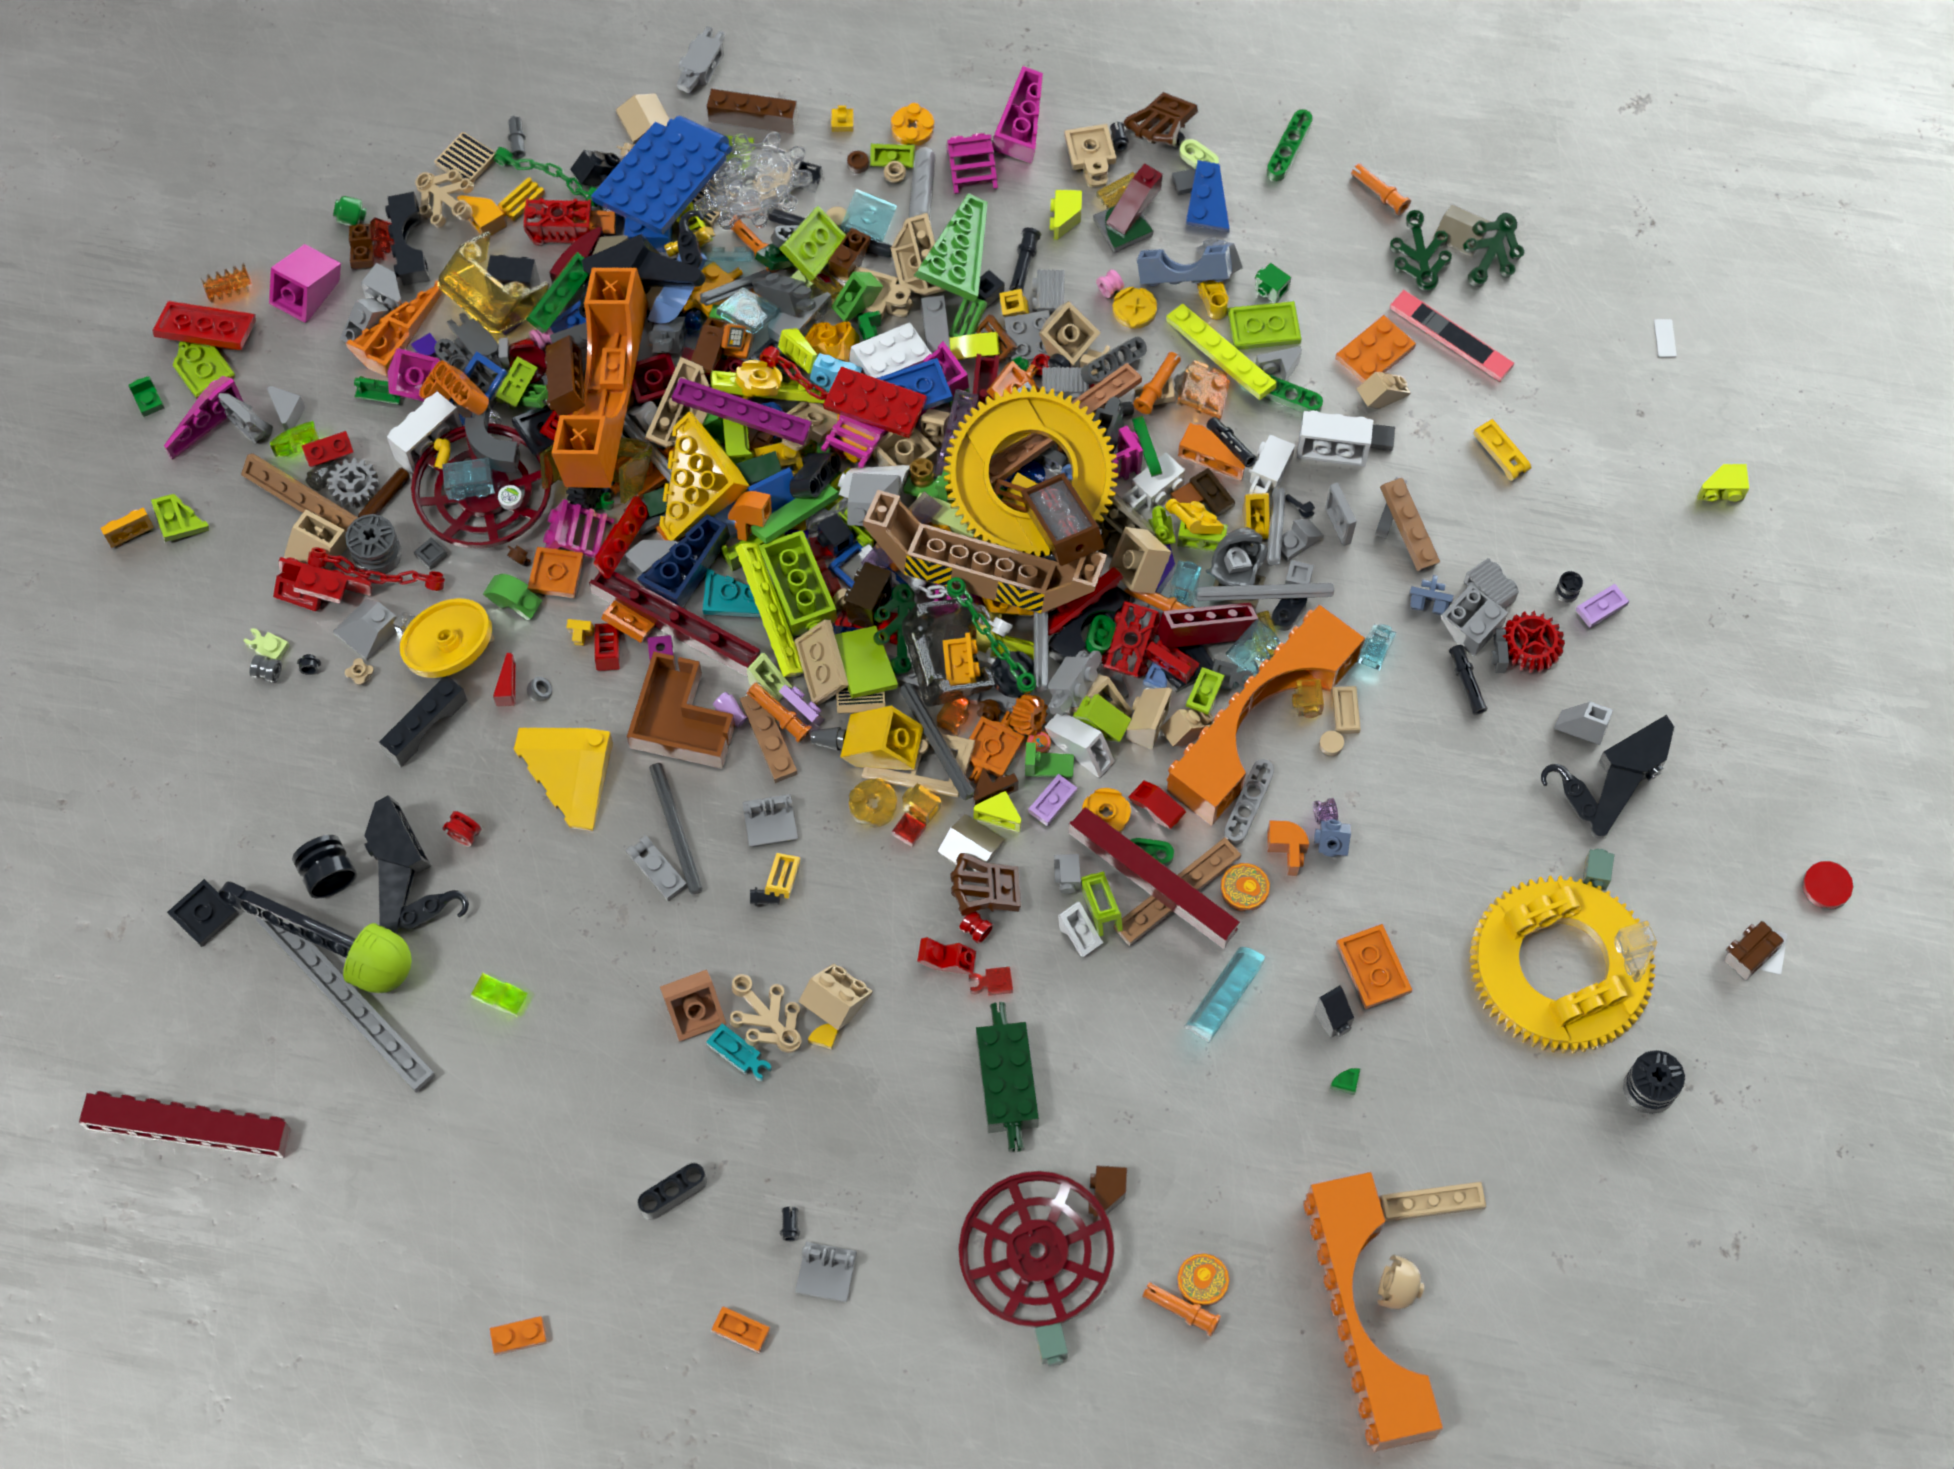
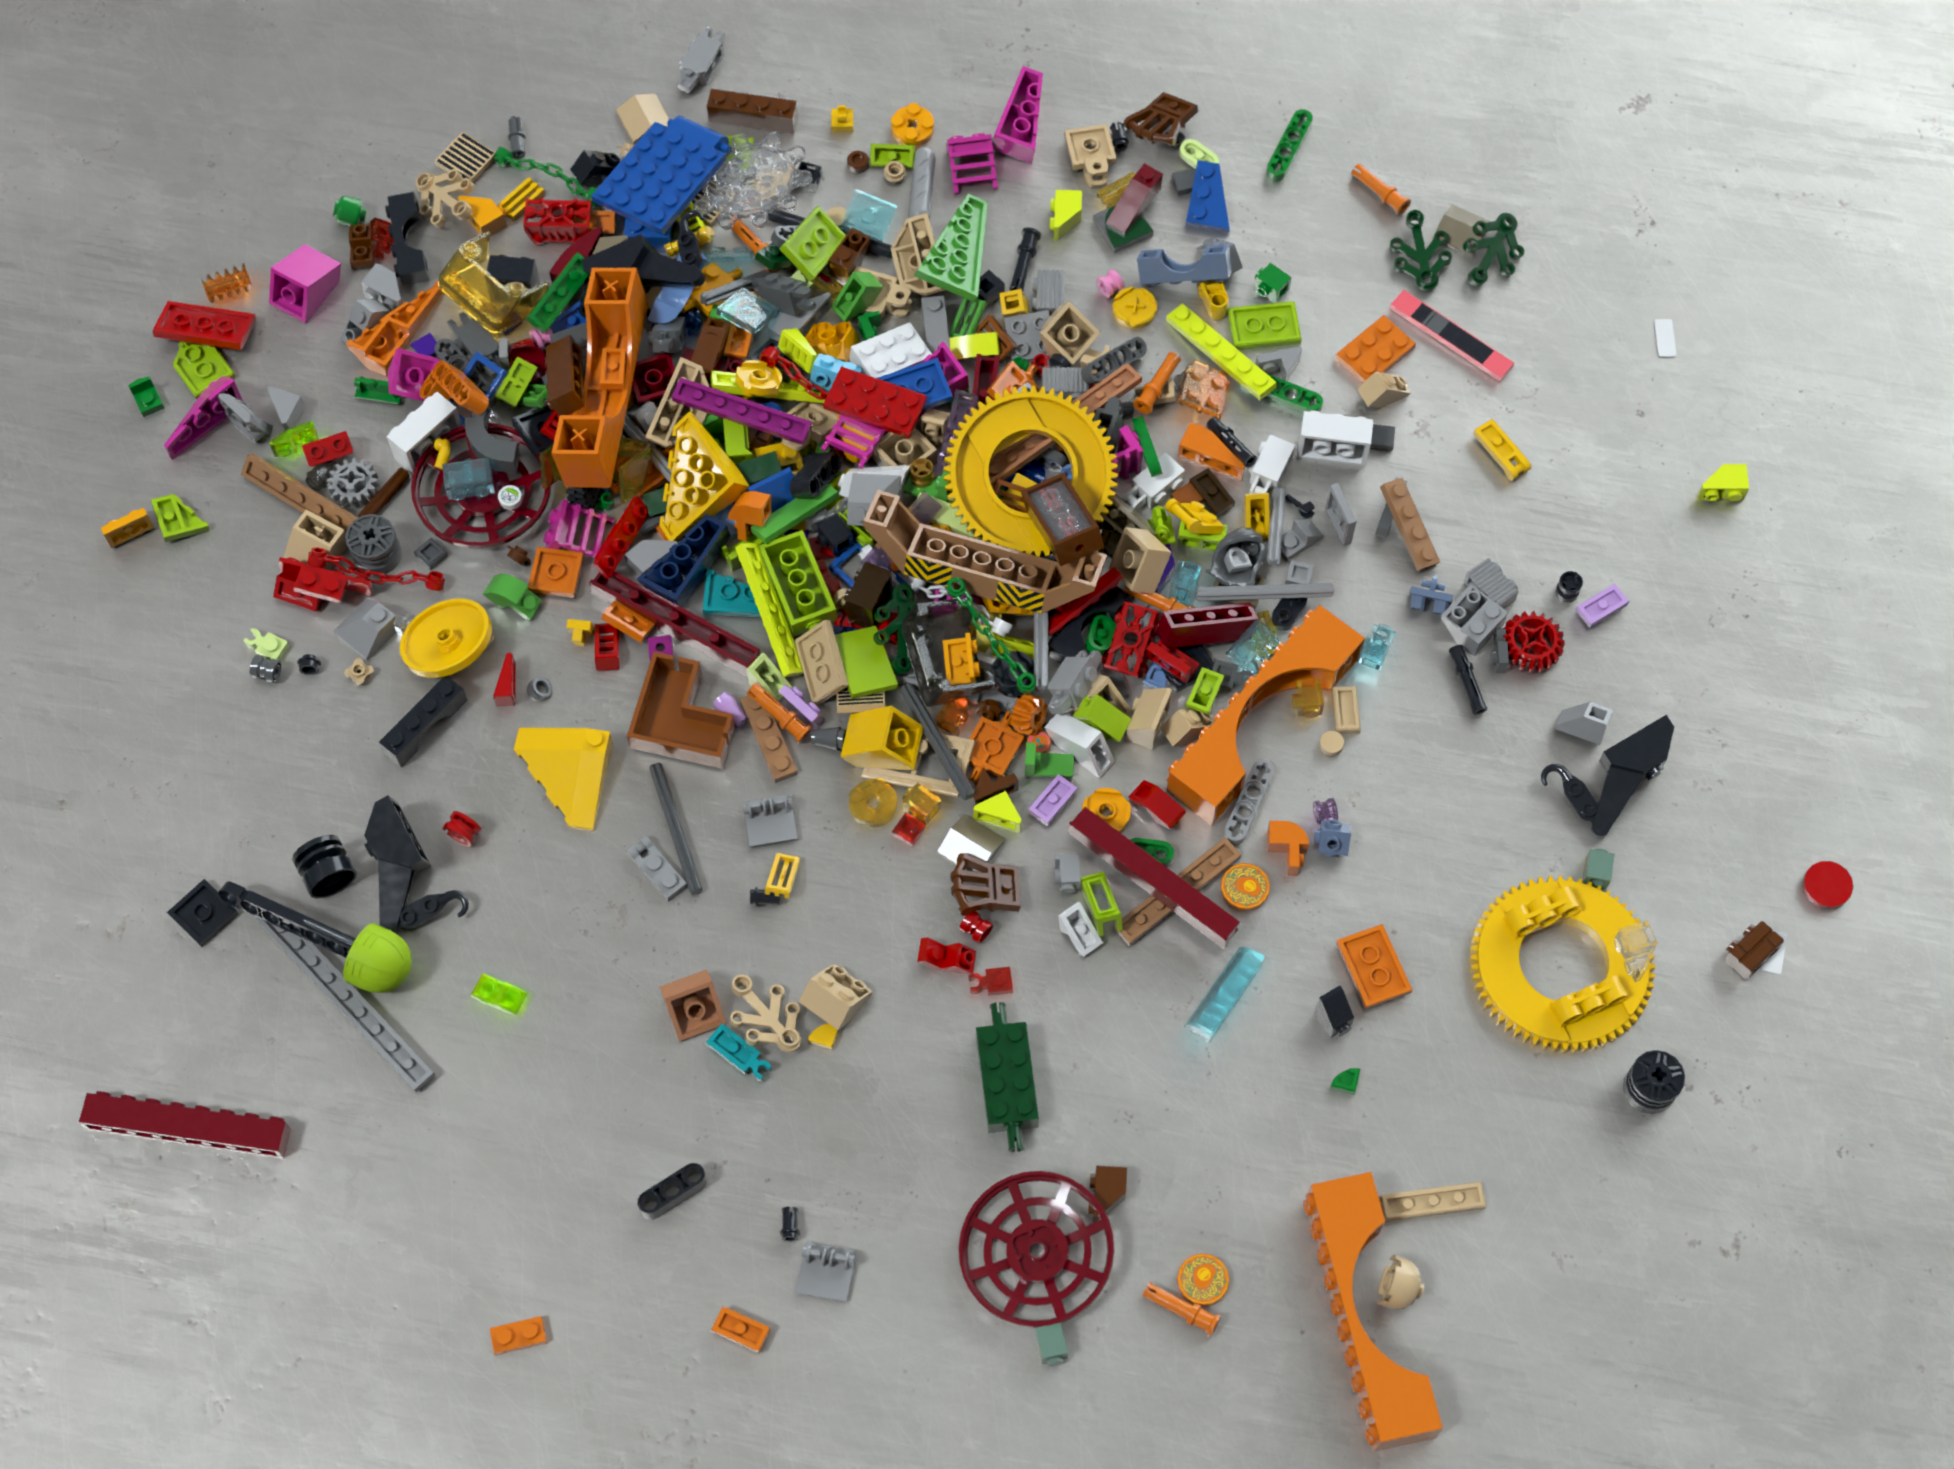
slope [721,323,746,349] -> none

